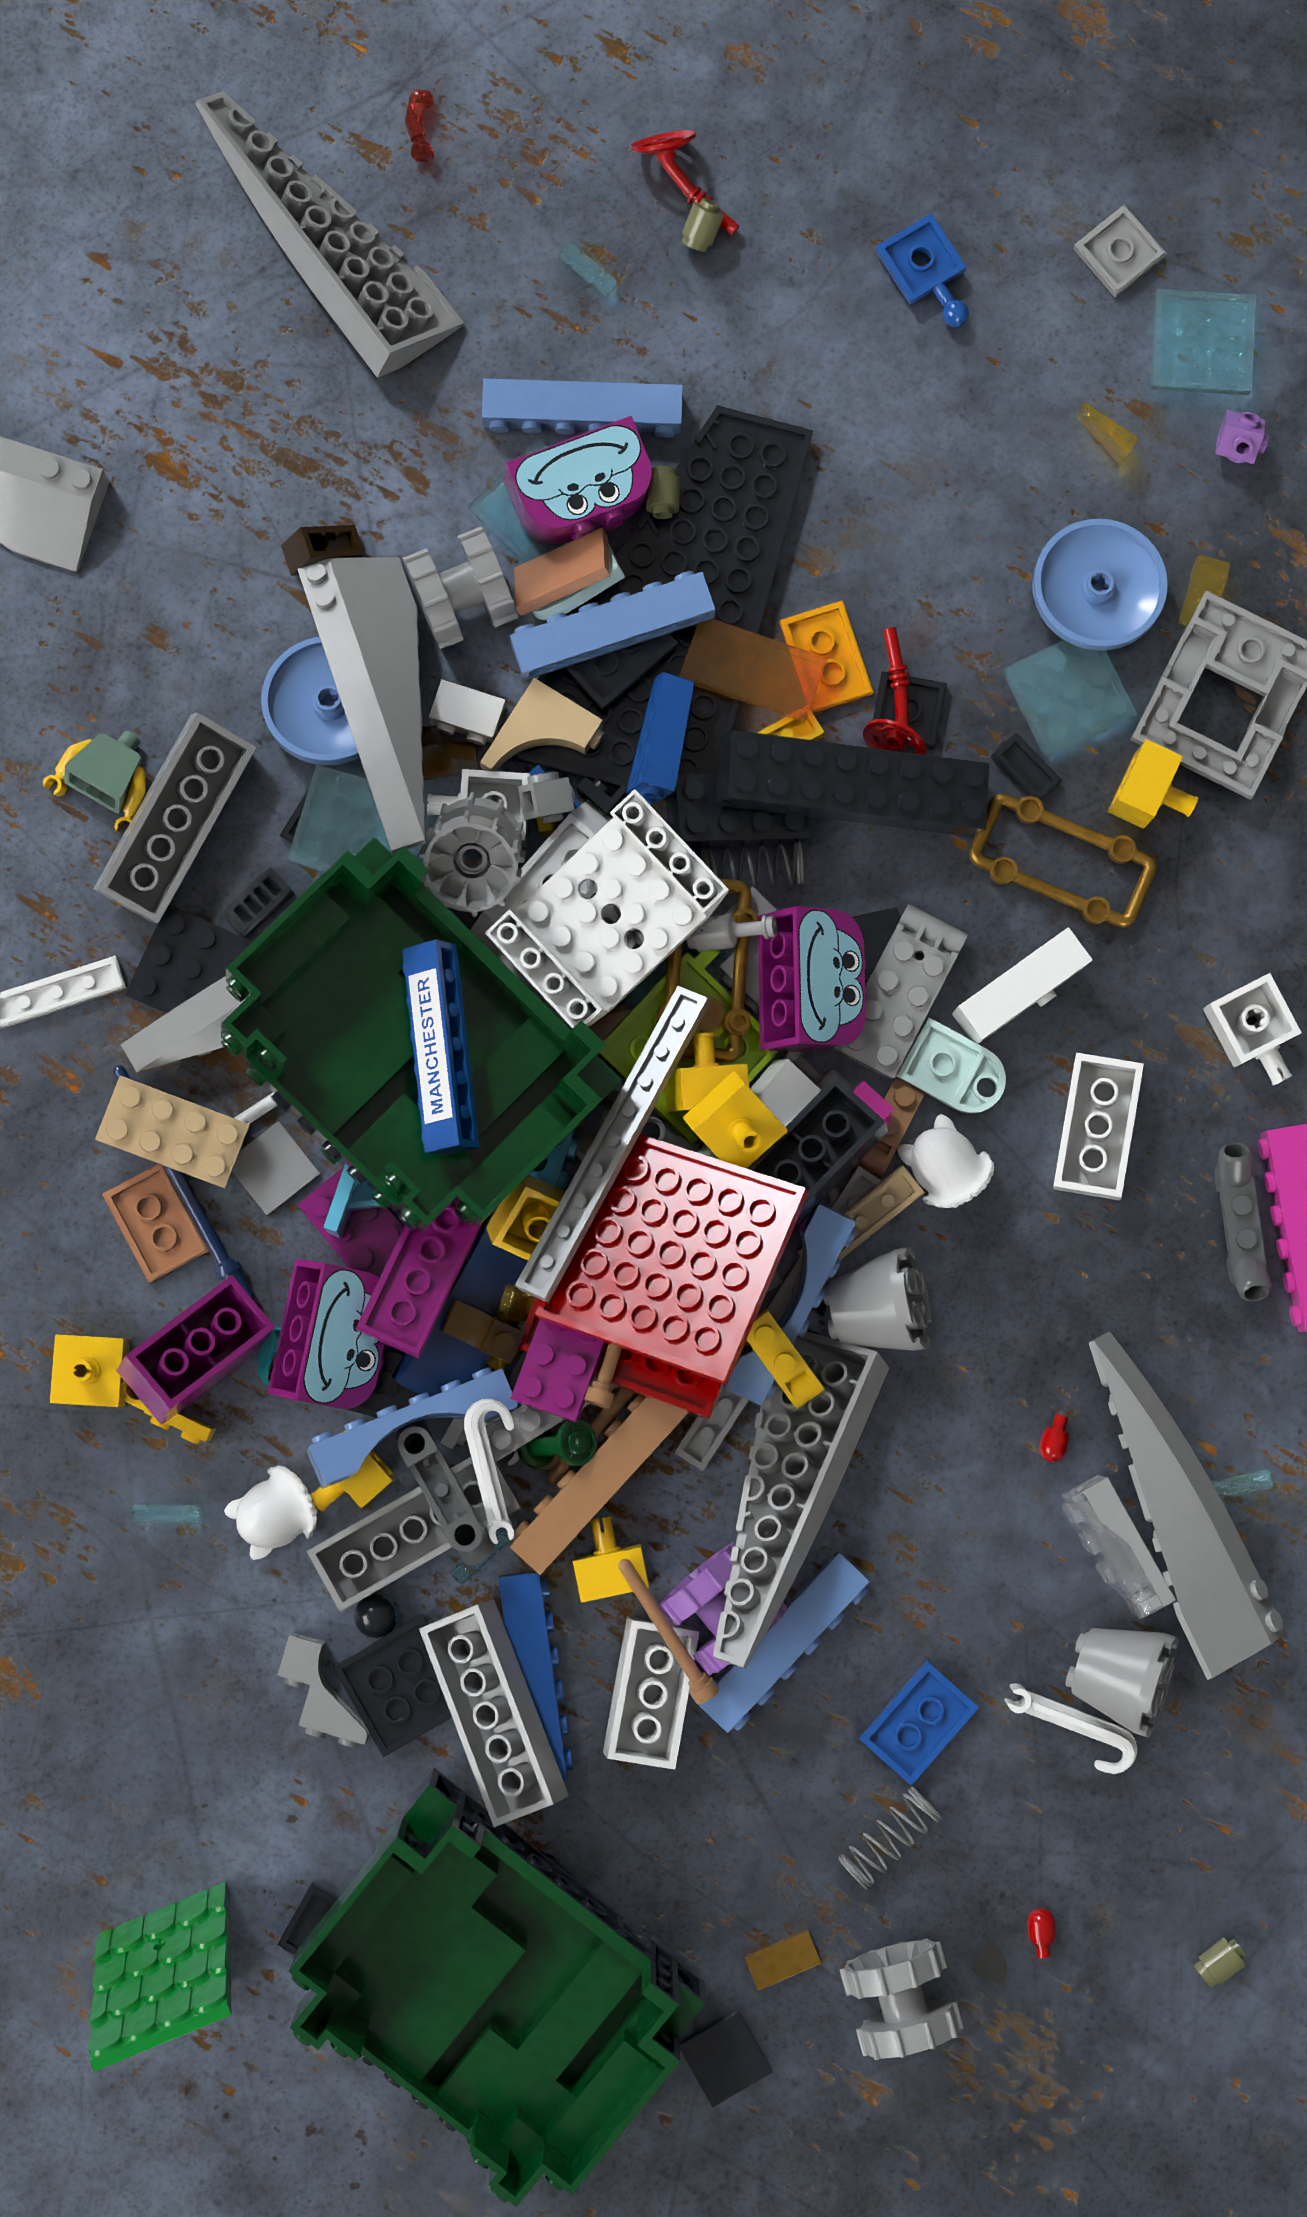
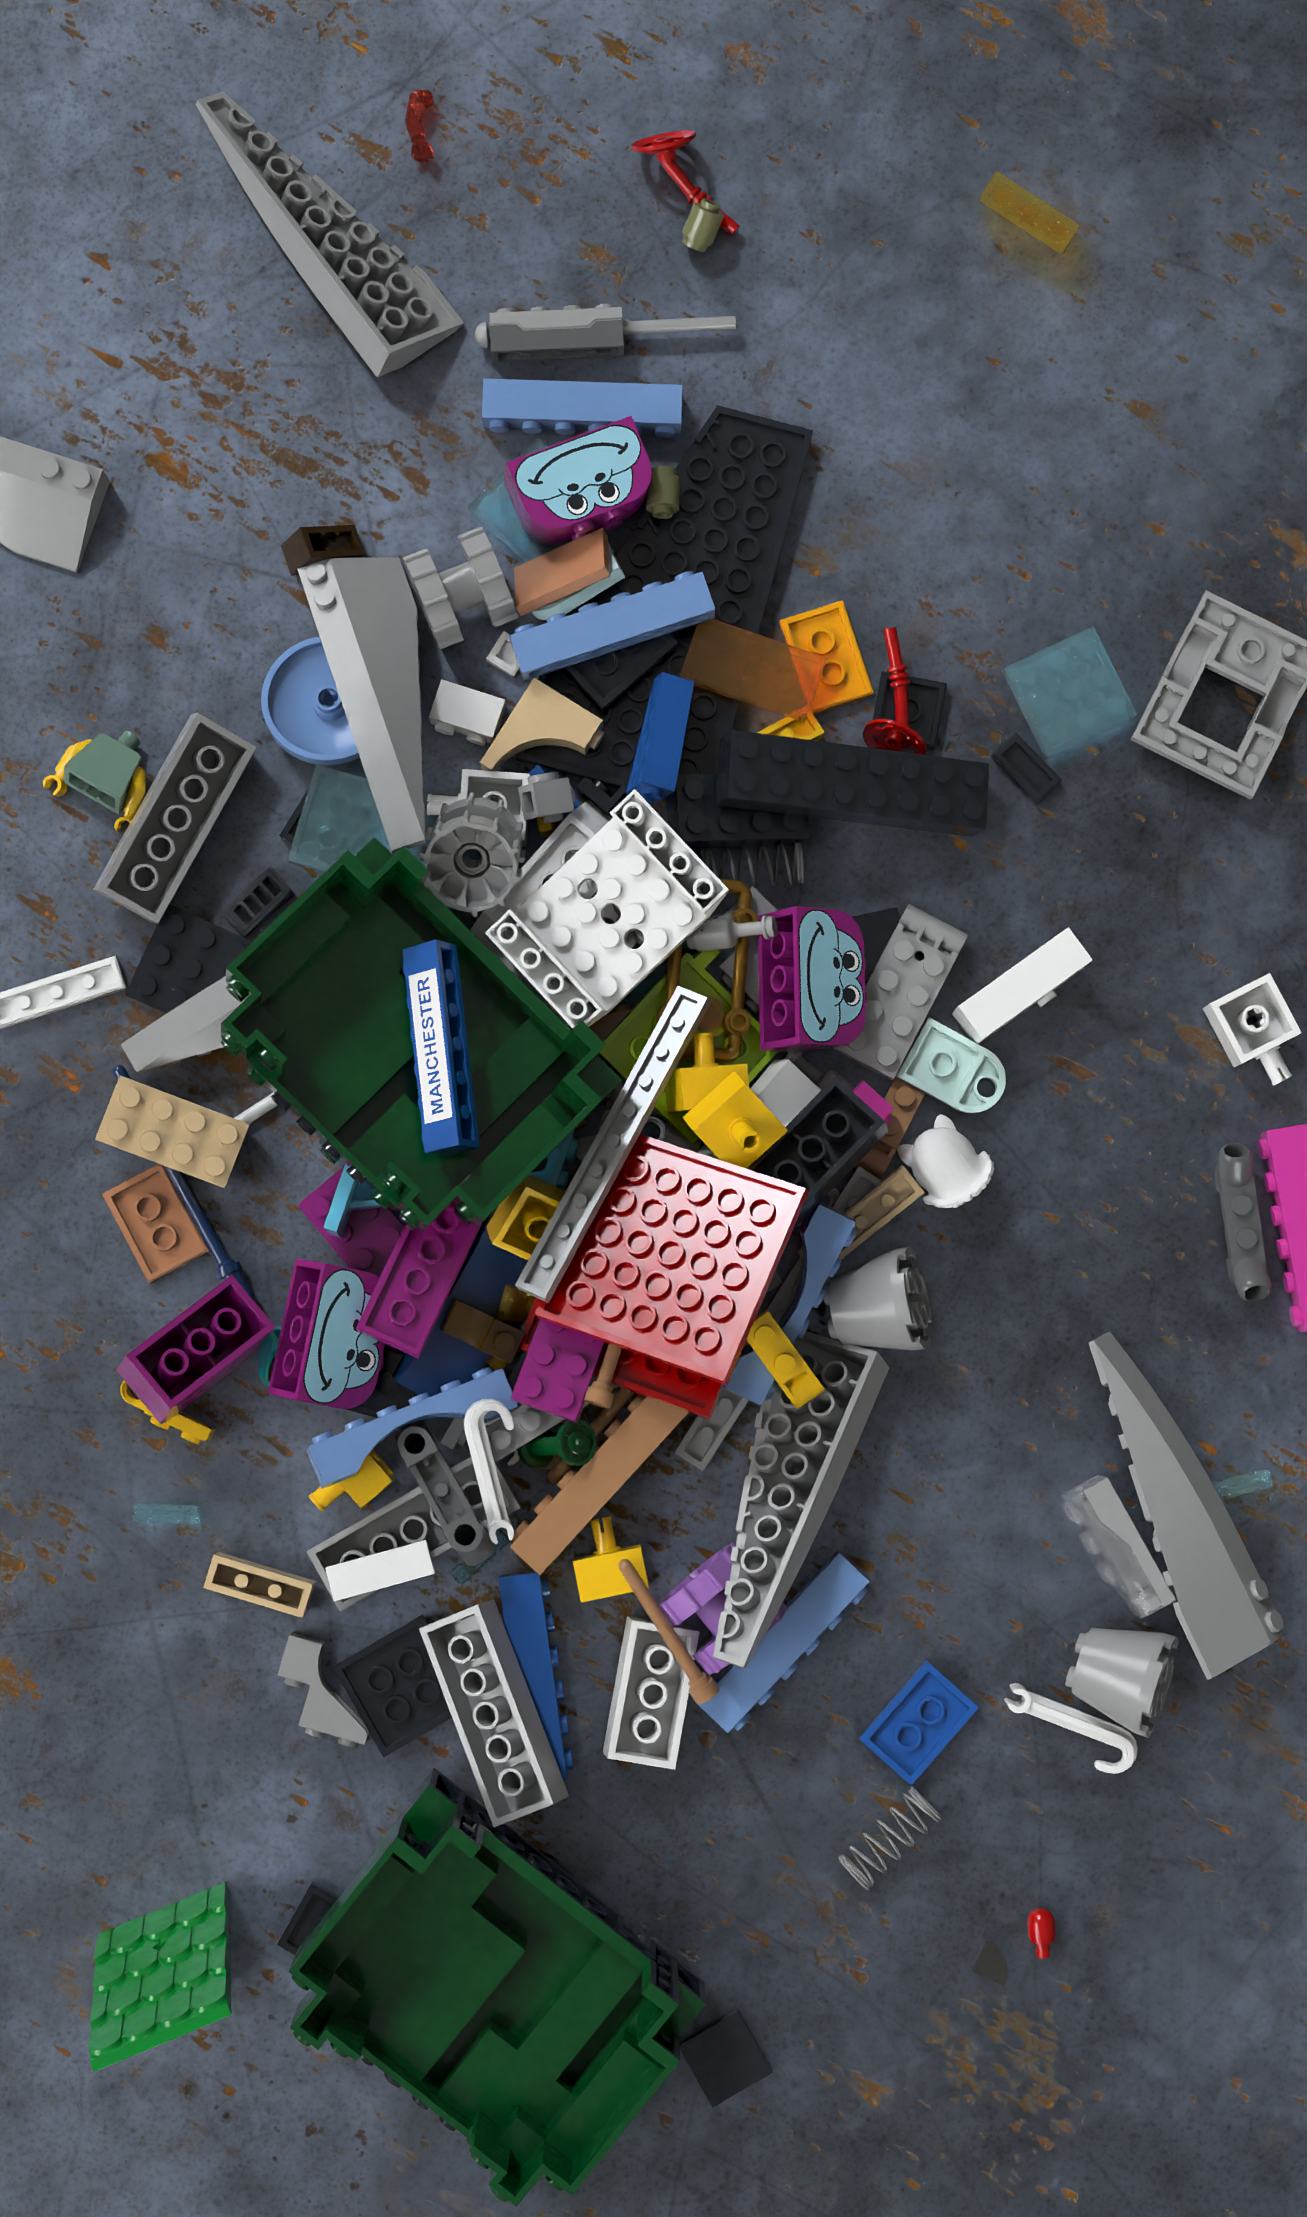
yellow brick [50,1334,130,1407] -> none
white hair [224,1465,317,1560] -> none
light grey tile [232,1121,321,1216] -> none
black piece [354,1594,398,1638] -> none
dark brown arch [421,725,479,781] -> none
clear light blue axle [559,243,617,296] -> none
pearl gold tile [744,1929,821,1991] -> none
light grey piece [839,1938,964,2060] -> none
blue plate [875,213,969,327] -> none
pearl gold bar [969,793,1157,928] -> none
medium blue dish [1032,519,1168,650] -> none
red cylinder [1039,1414,1069,1462] -> none
white brick [1053,1053,1144,1201] -> none
light grey tile [1073,204,1167,298] -> none
clear yellow slope [1077,402,1139,468] -> none
yellow brick [1107,739,1198,829] -> none
clear light blue plate [1150,289,1256,395] -> none
clear yellow slope [1178,555,1231,626] -> none
olive brick [1193,1937,1247,1988] -> none
medium lavender brick [1215,410,1269,464] -> none
none -> tan brick [203,1552,317,1618]
none -> white tile [325,1539,435,1601]
none -> piece [474,304,736,363]
none -> white tile [486,631,520,678]
none -> clear yellow brick [978,171,1081,255]

